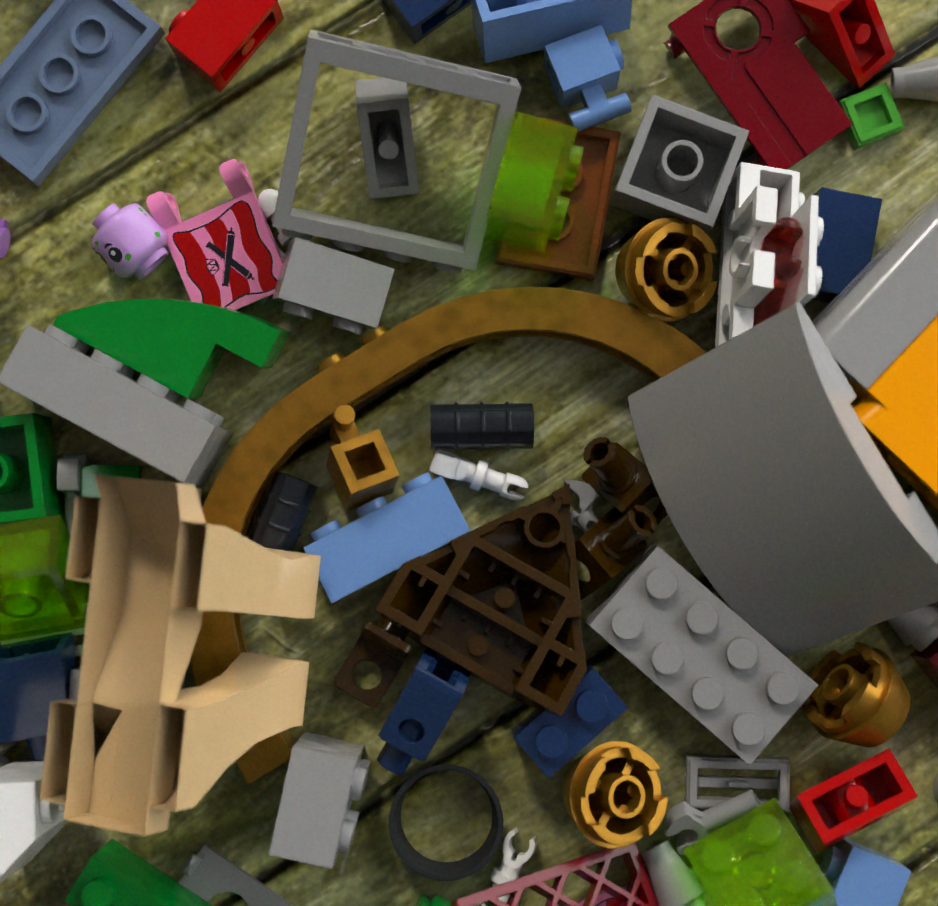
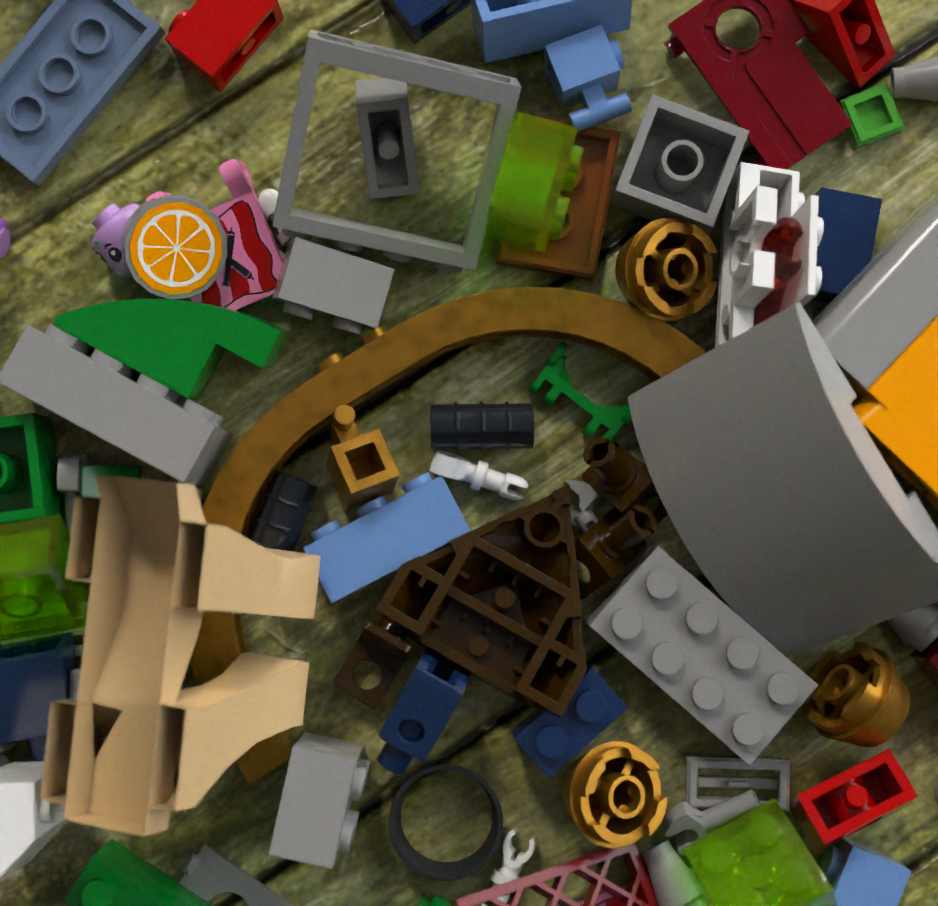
none -> tile [121,195,227,299]
none -> green piece [528,341,632,441]

